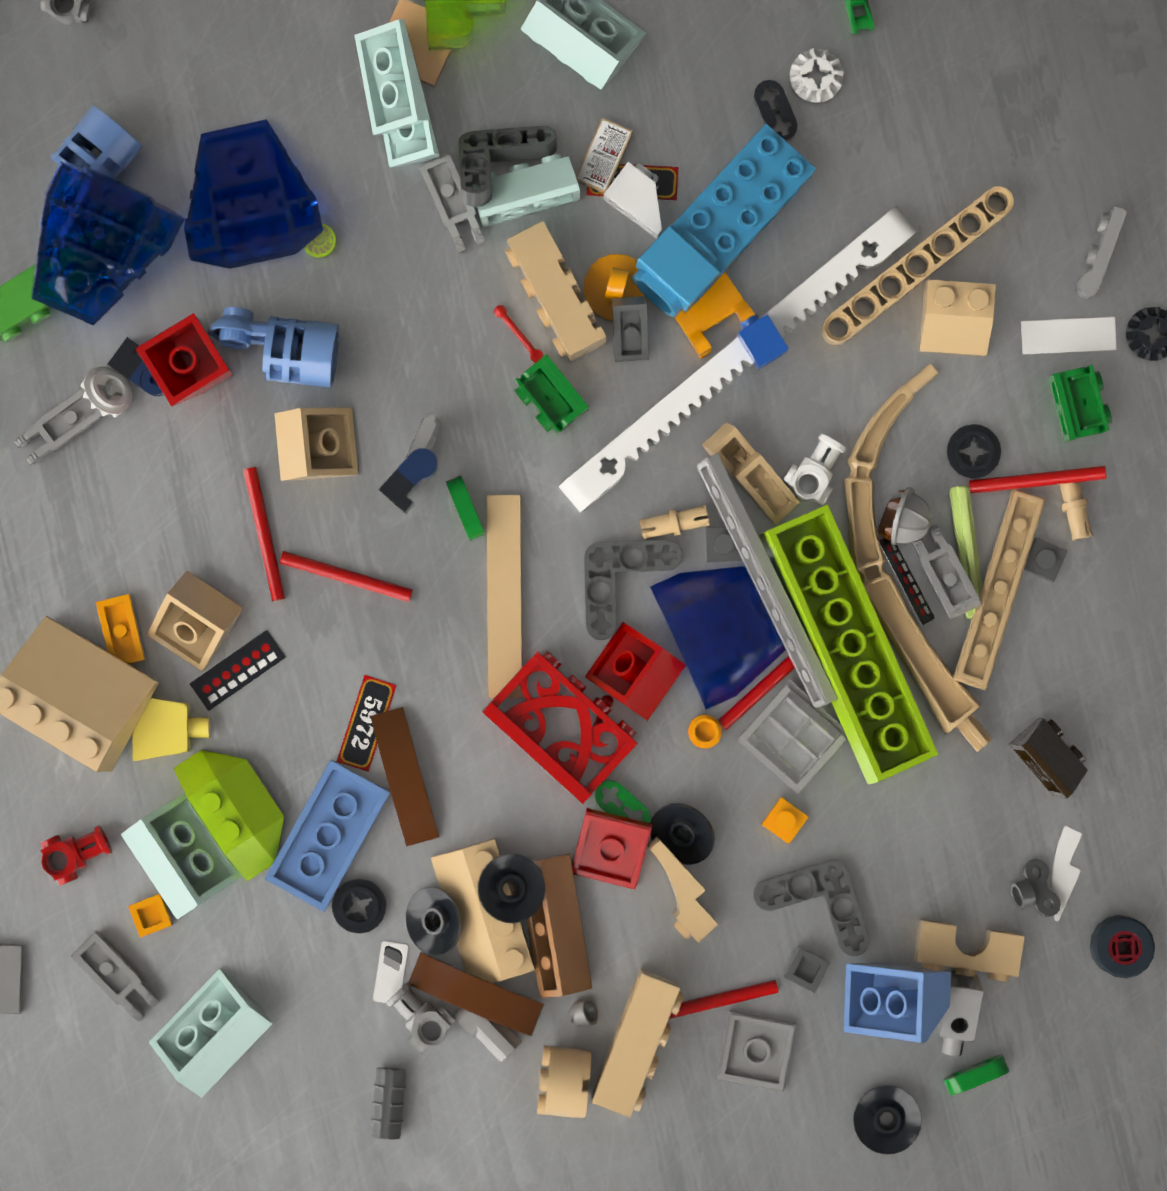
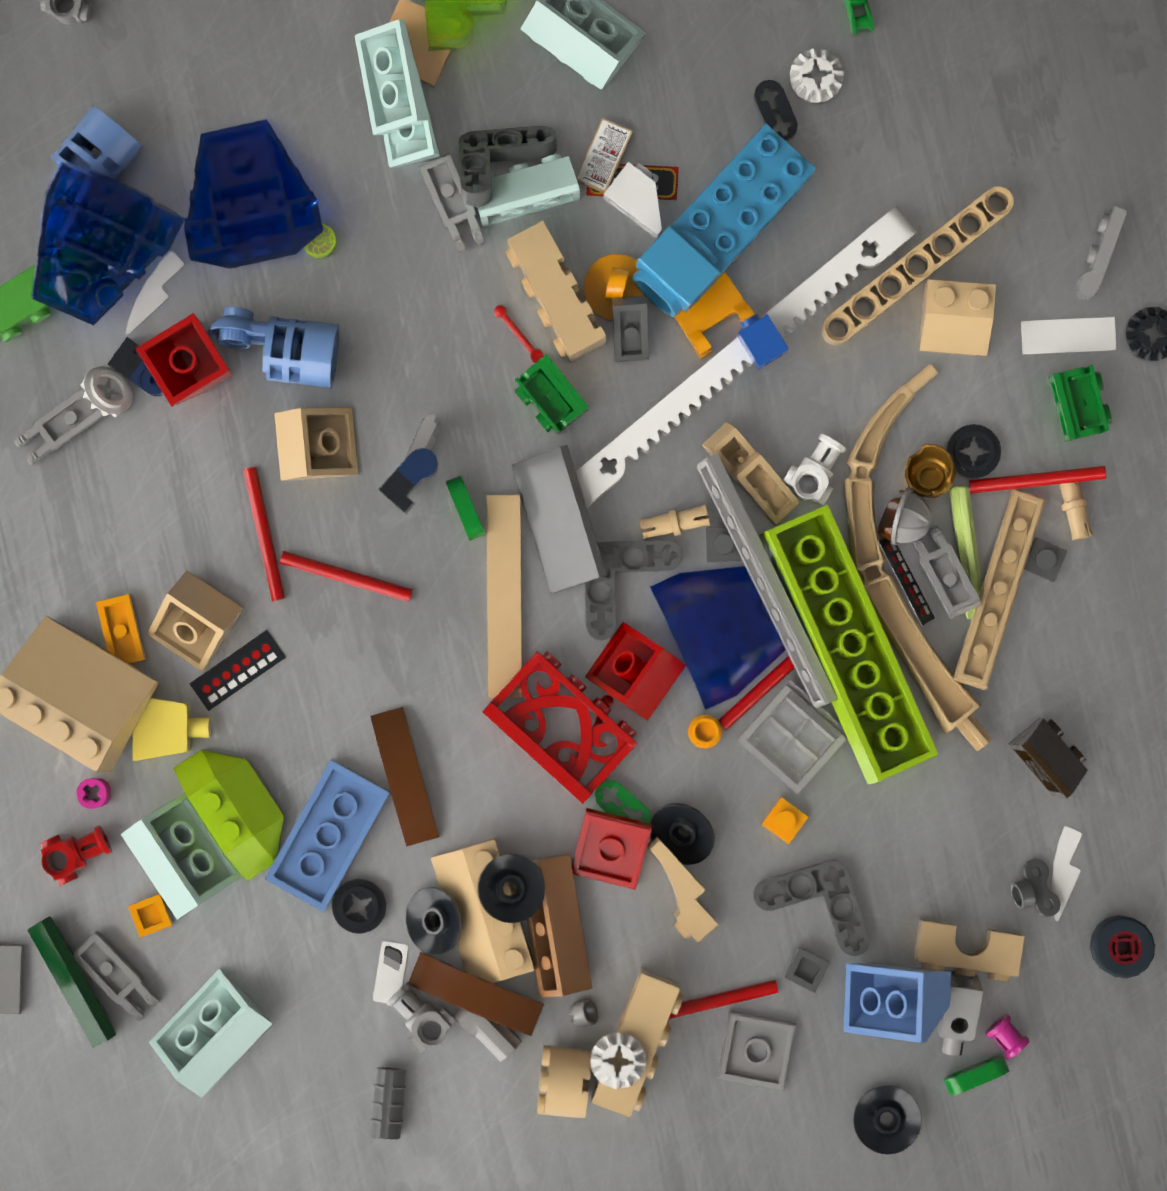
sticker [336,675,396,772] -> none
none -> dark green tile [27,916,116,1048]
none -> dark pink bush [76,778,111,809]
none -> white sticker [125,251,184,334]
none -> tile [512,445,607,594]
none -> white gear [591,1033,646,1089]
none -> pearl gold hair [905,444,957,498]
none -> dark pink bush [985,1014,1030,1060]

